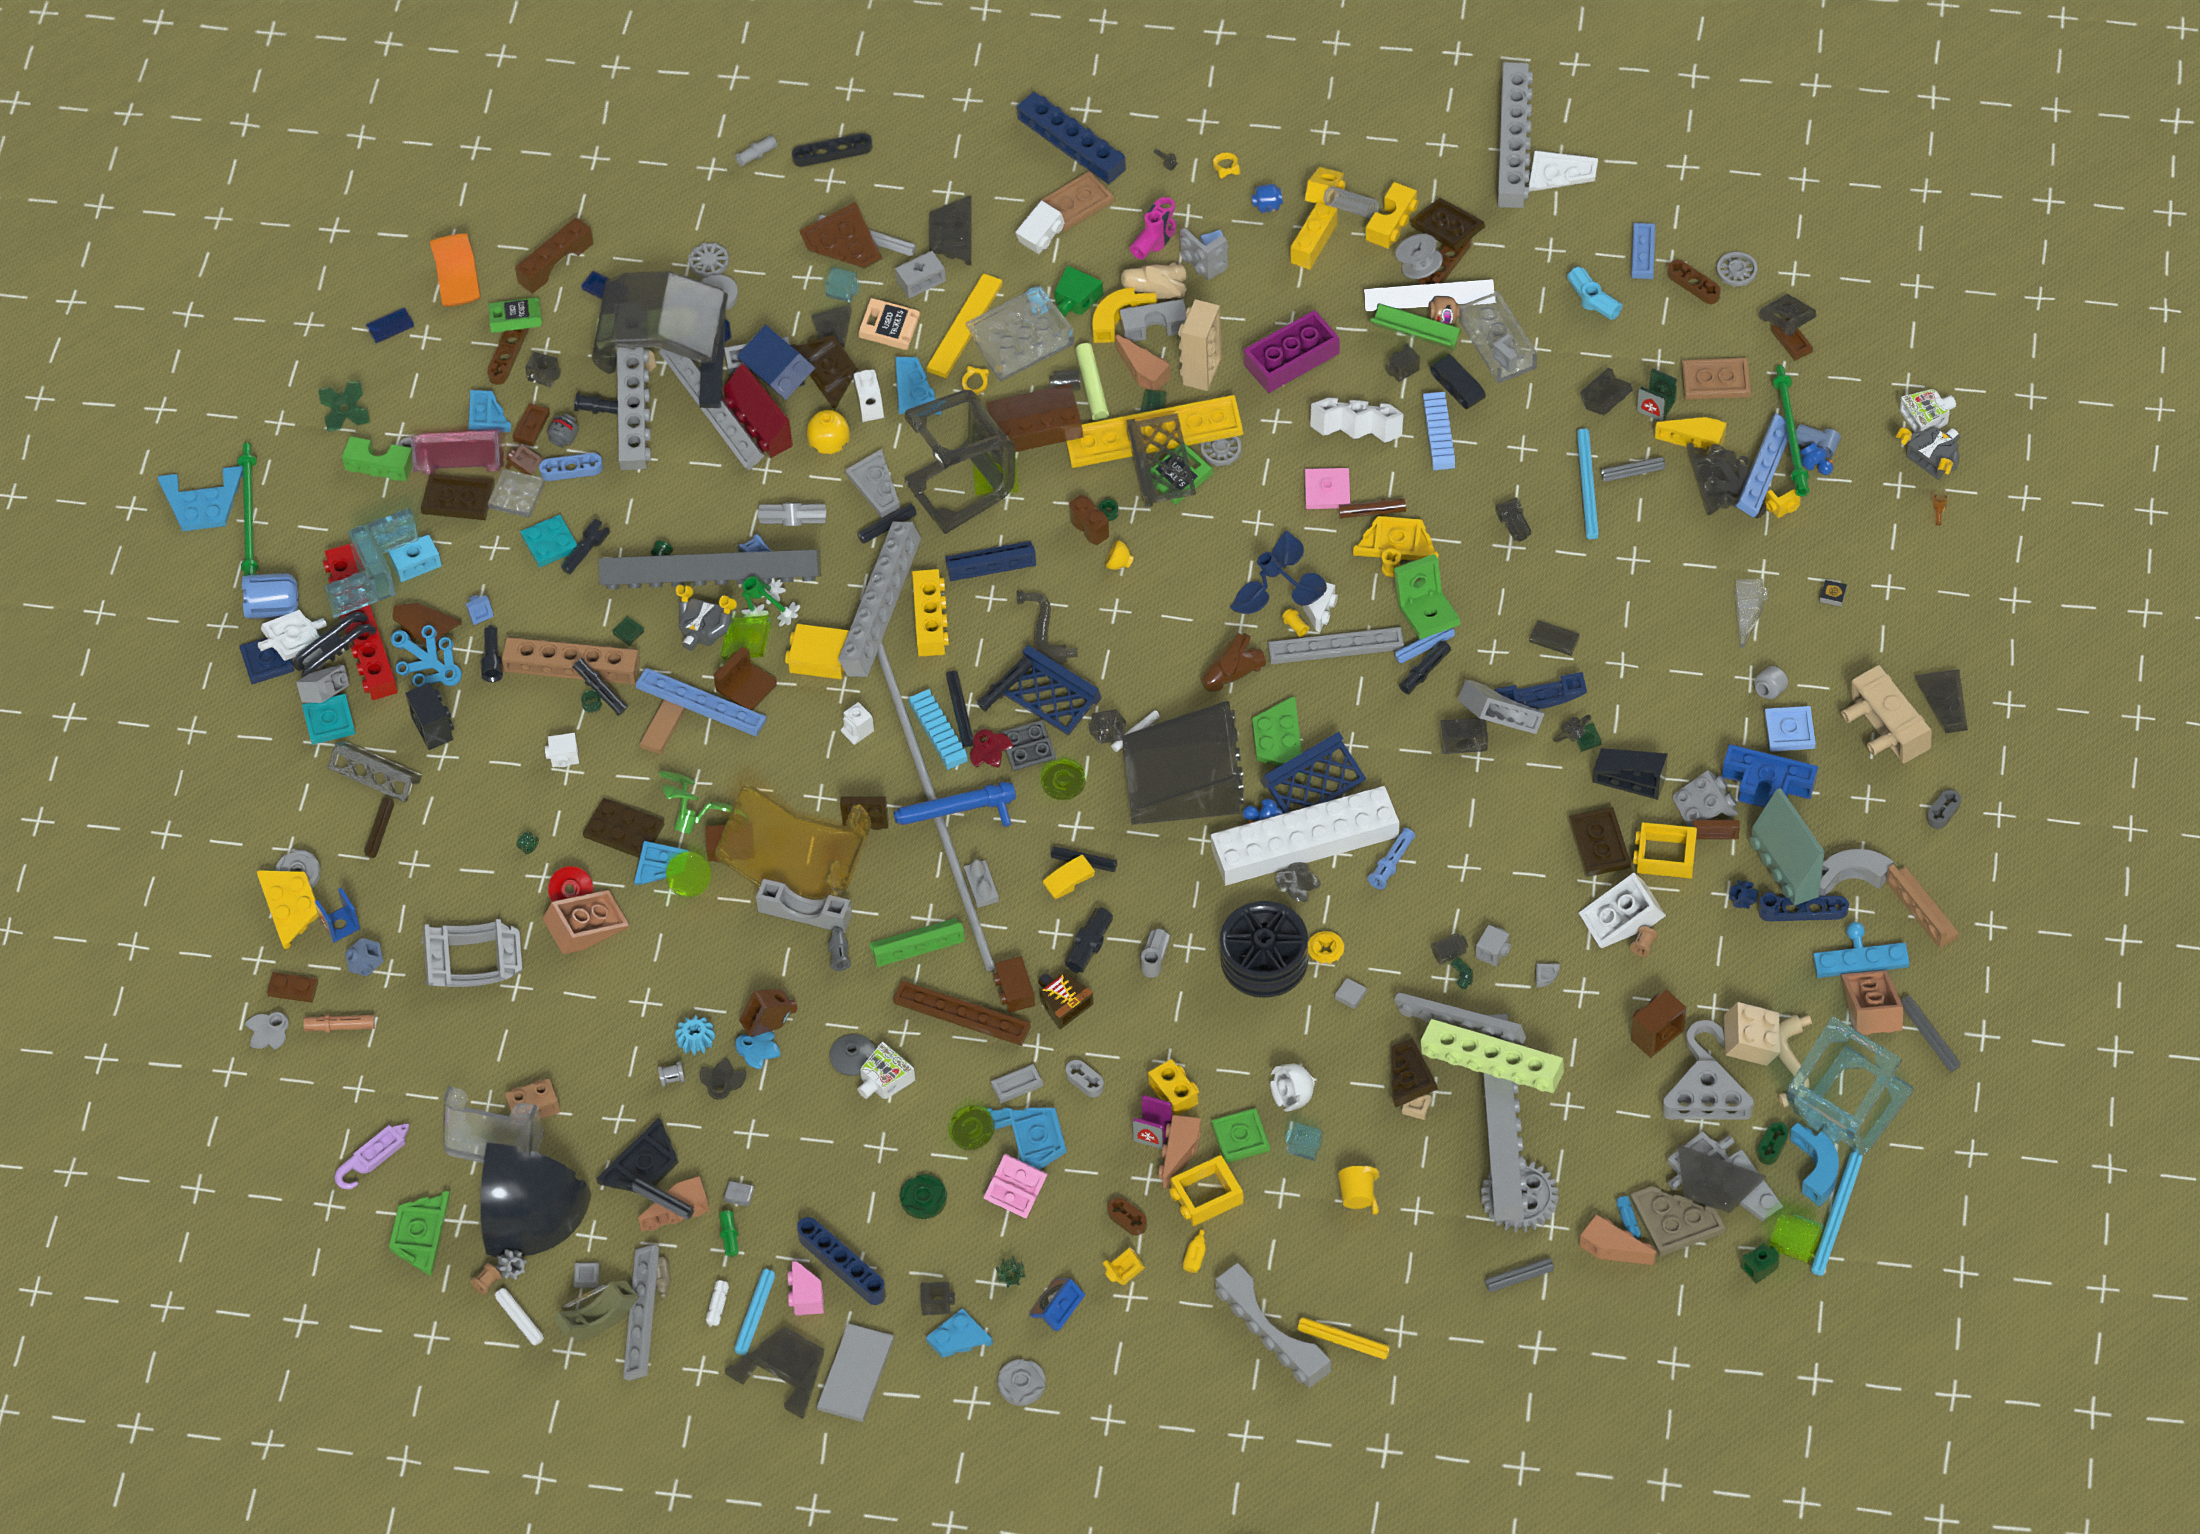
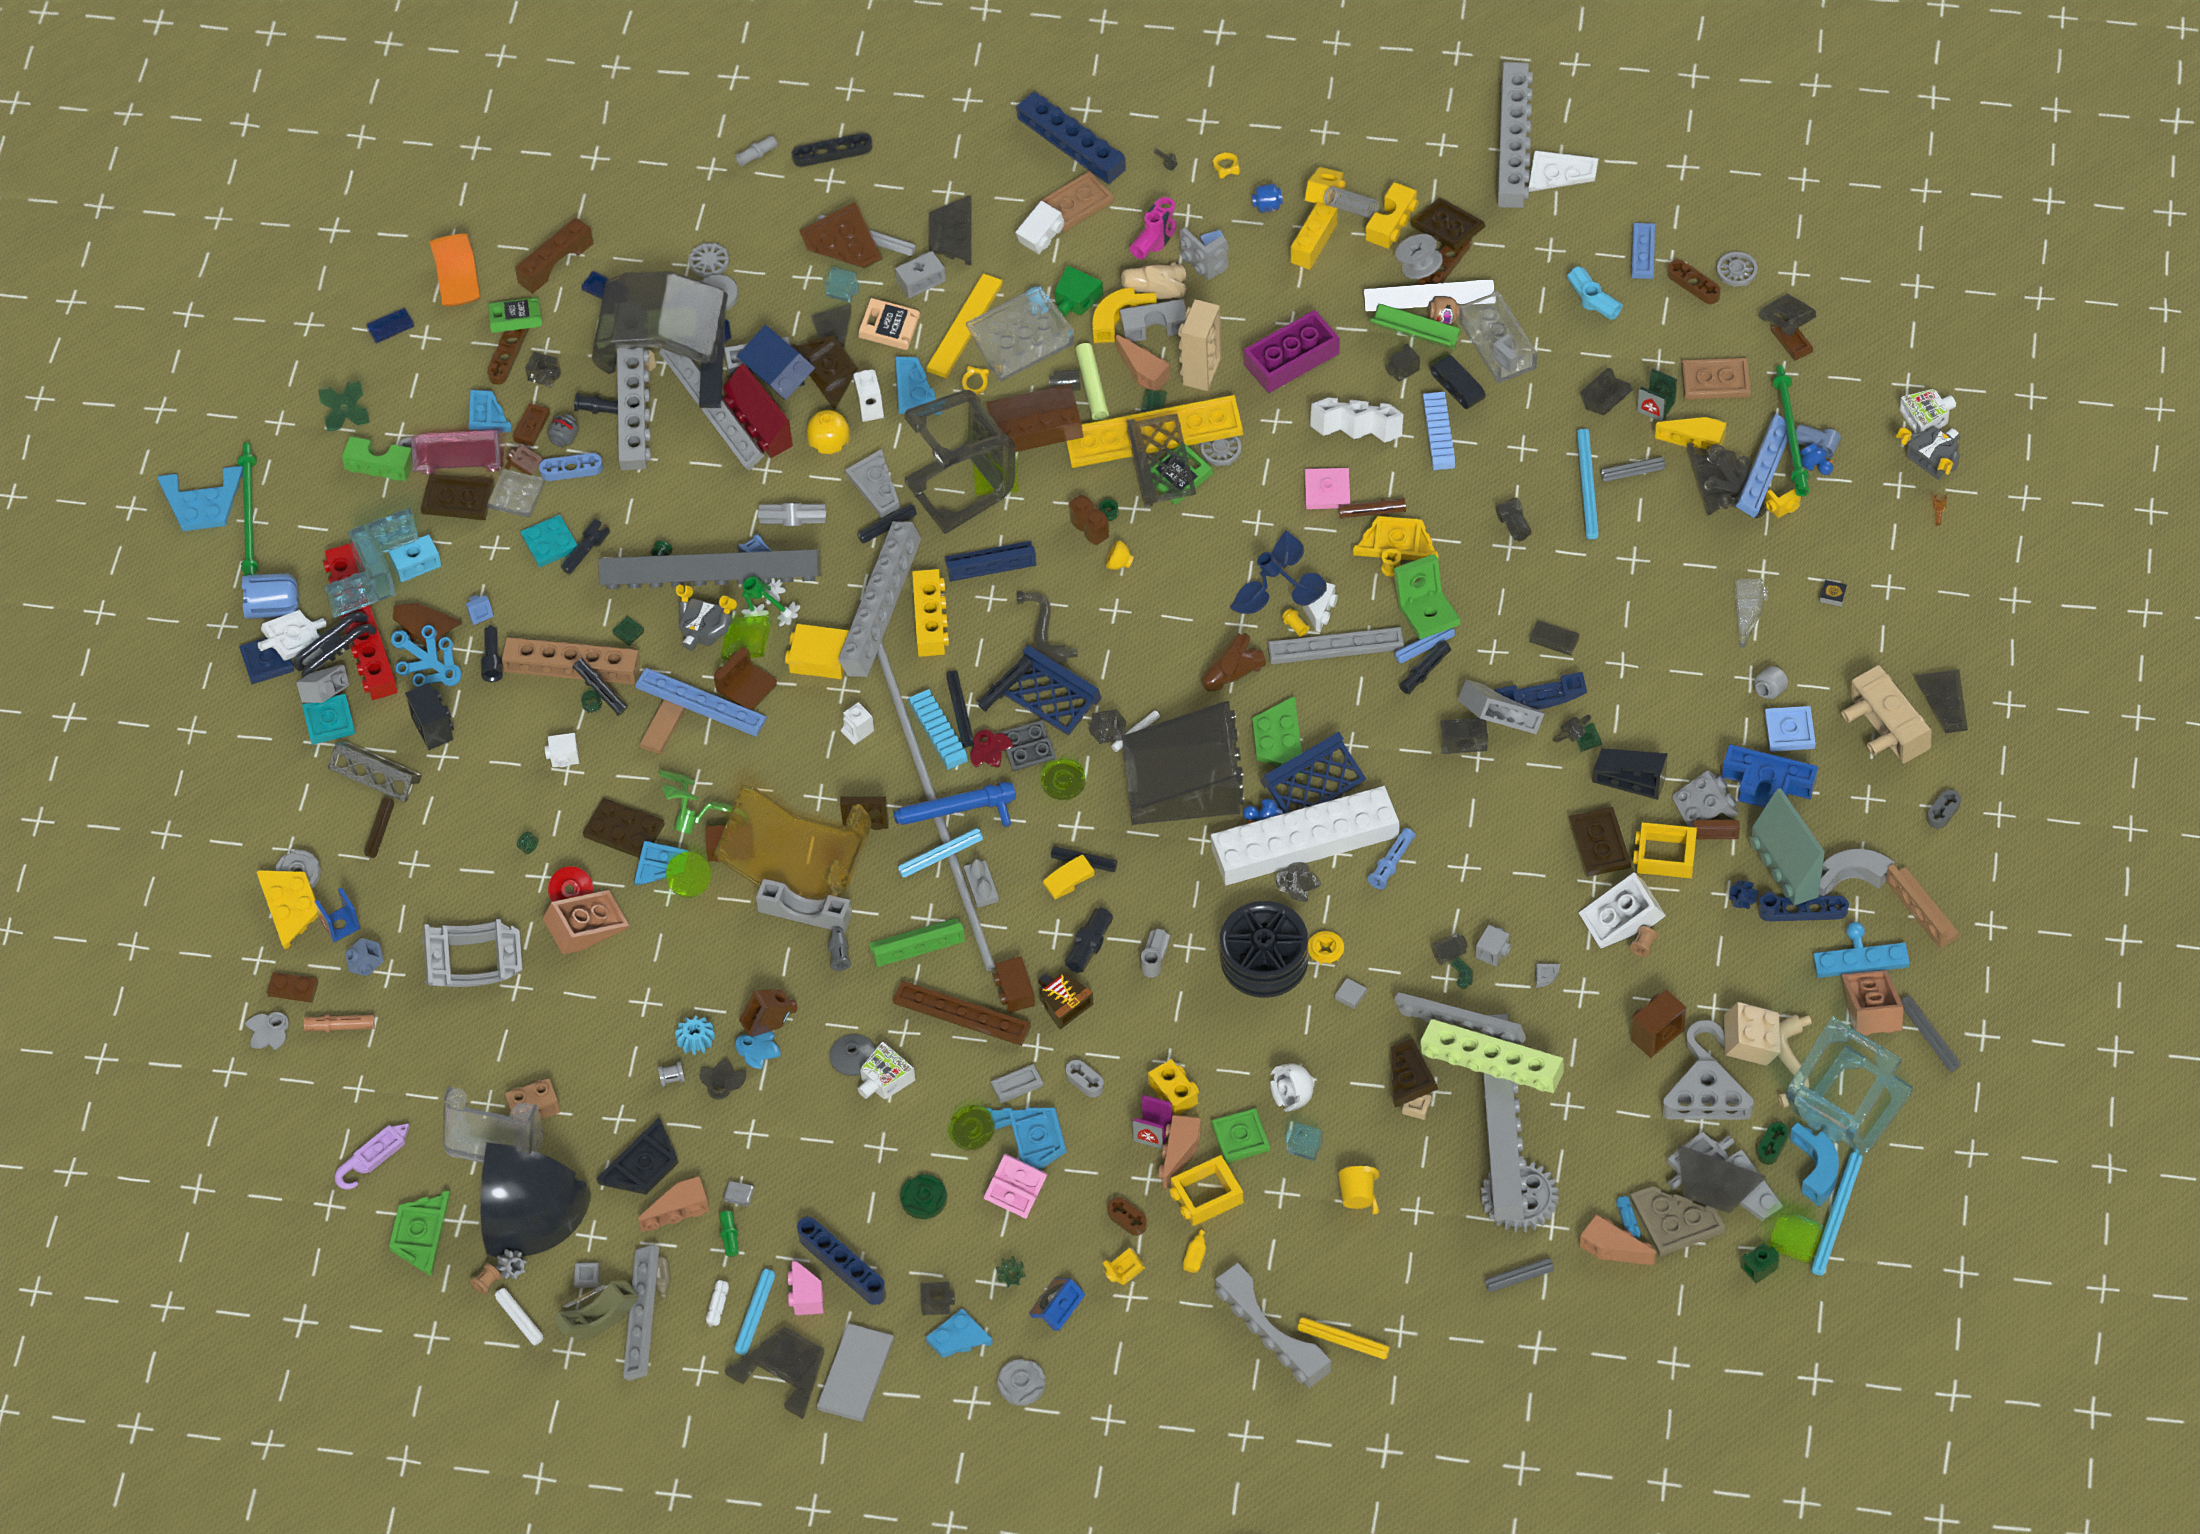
black axle [631,1178,694,1219] -> none
none -> medium azure axle [898,828,983,877]

